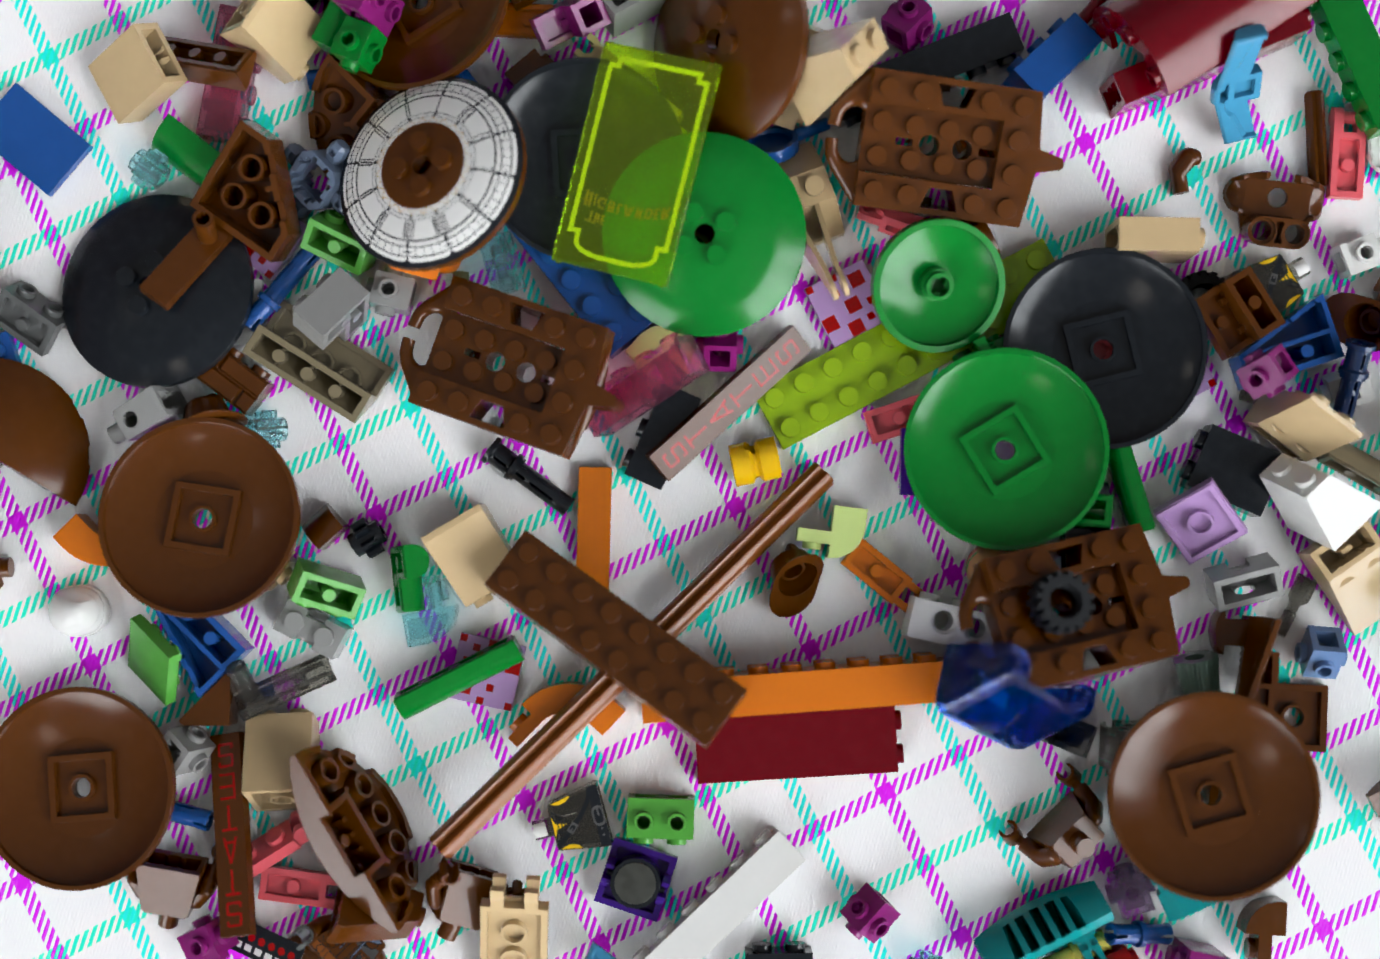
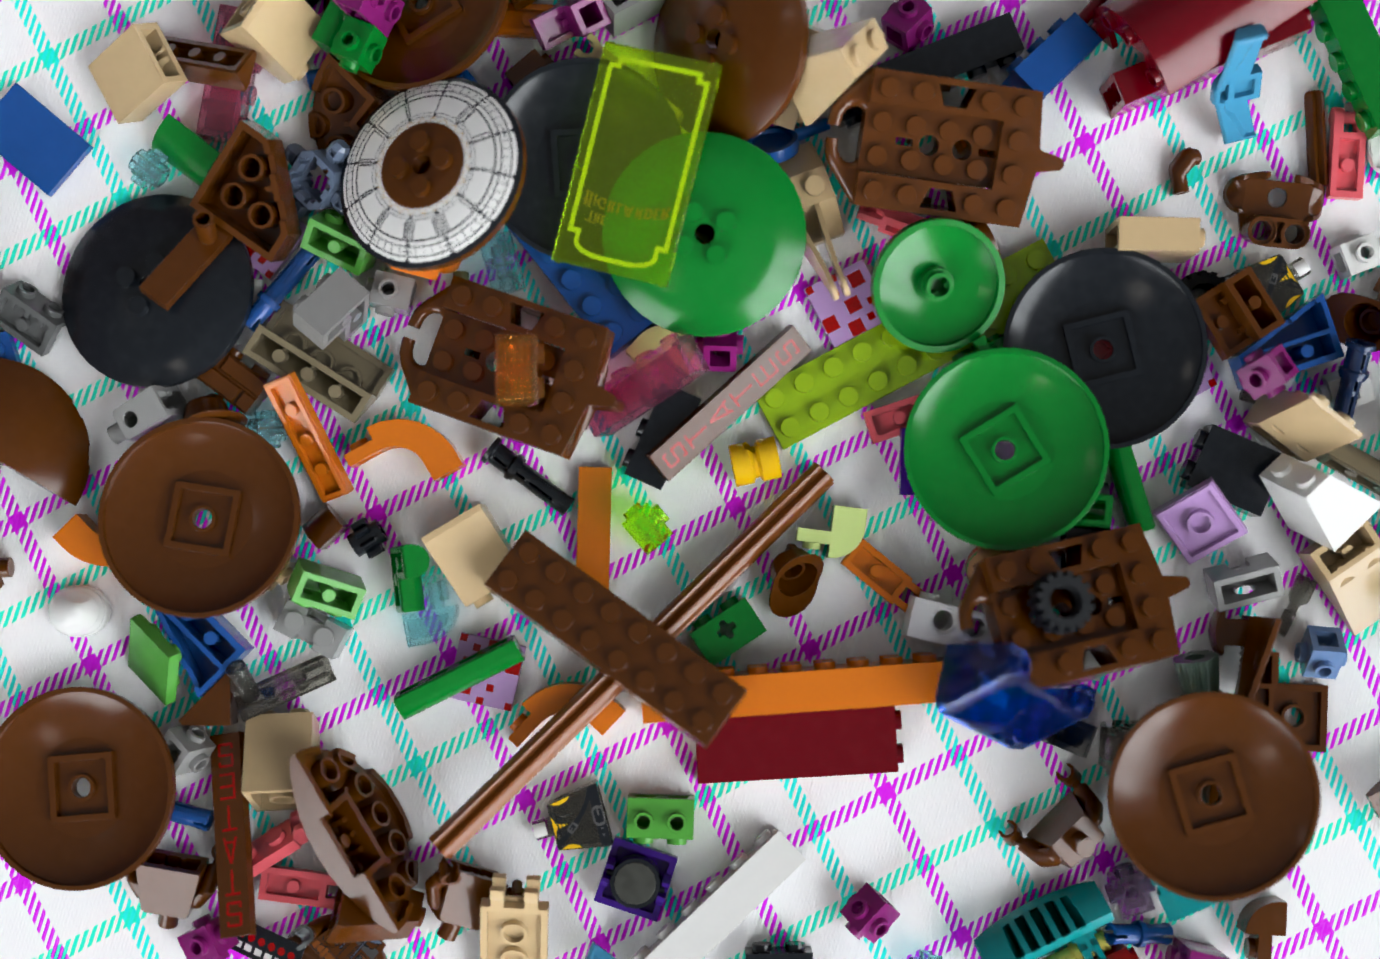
none -> orange tile [262,371,354,503]
none -> orange arch [343,419,467,482]
none -> clear orange brick [495,334,545,407]
none -> clear neon green brick [621,502,674,555]
none -> green brick [689,595,767,666]

